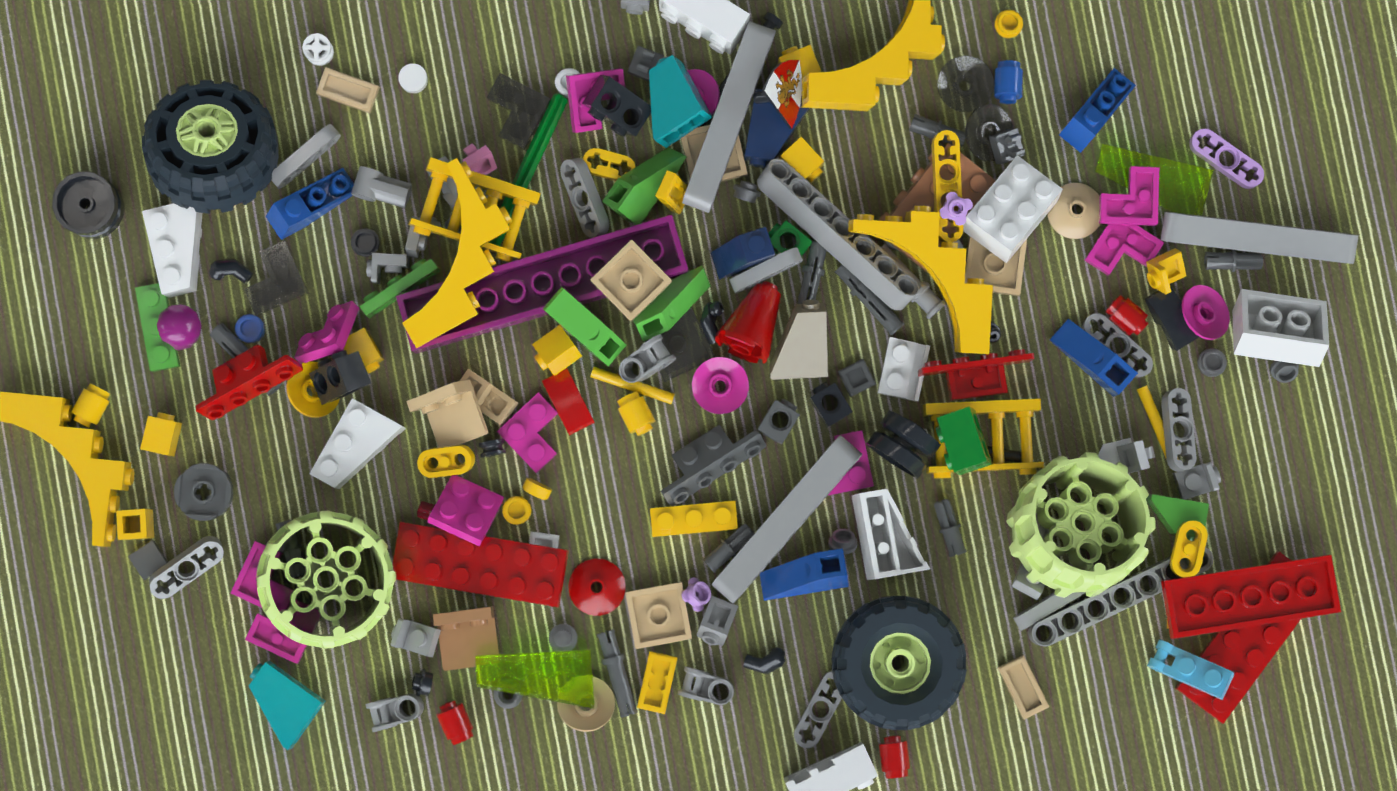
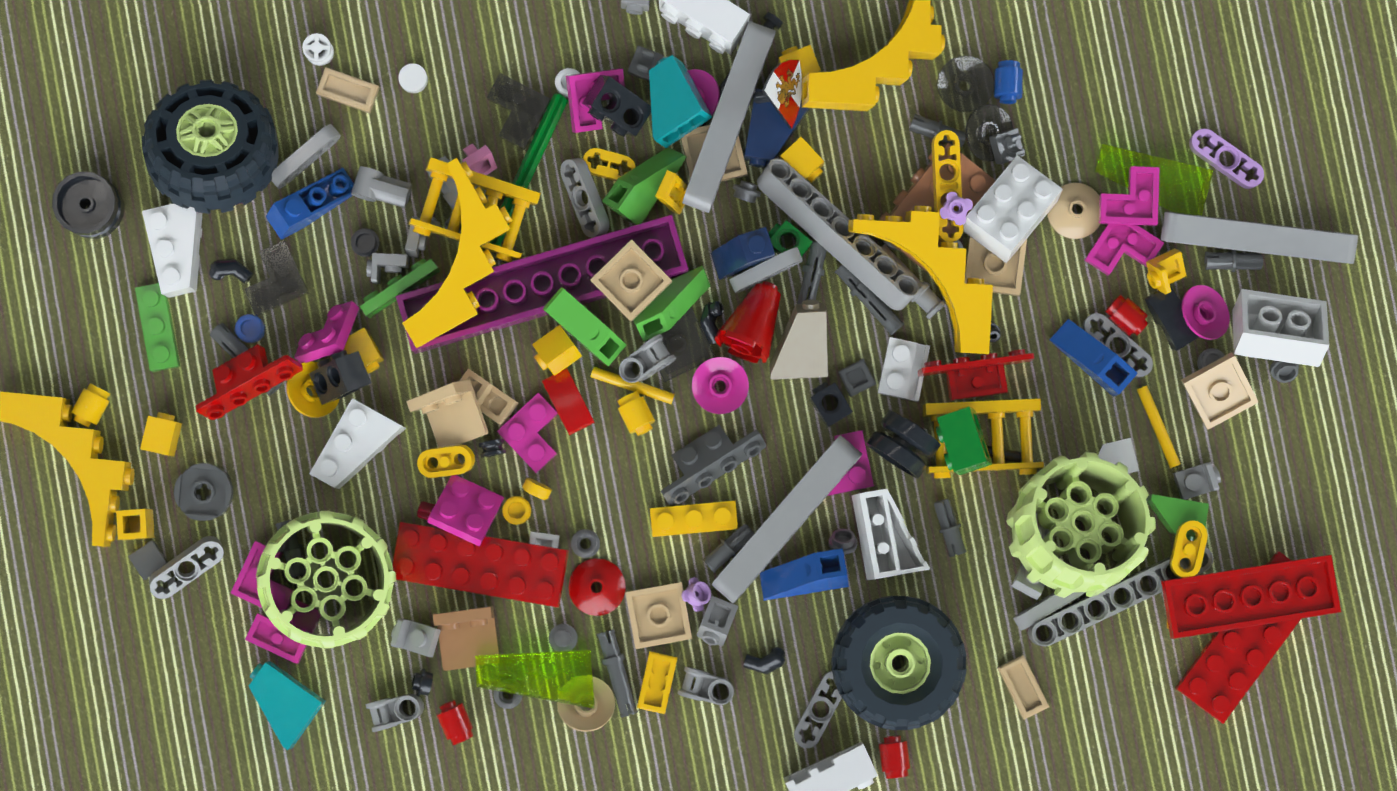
magenta hair [157,304,202,350] -> none
dark grey brick [758,399,800,445] -> none
yellow plate [994,10,1023,38] -> none
blue slope [1059,68,1136,153] -> none
light grey tile [1116,440,1155,473] -> none
medium azure plate [1147,640,1234,700] -> none
light grey beam [1161,388,1197,472] -> none
none -> flat silver plate [571,529,600,558]
none -> tan plate [1181,352,1258,430]

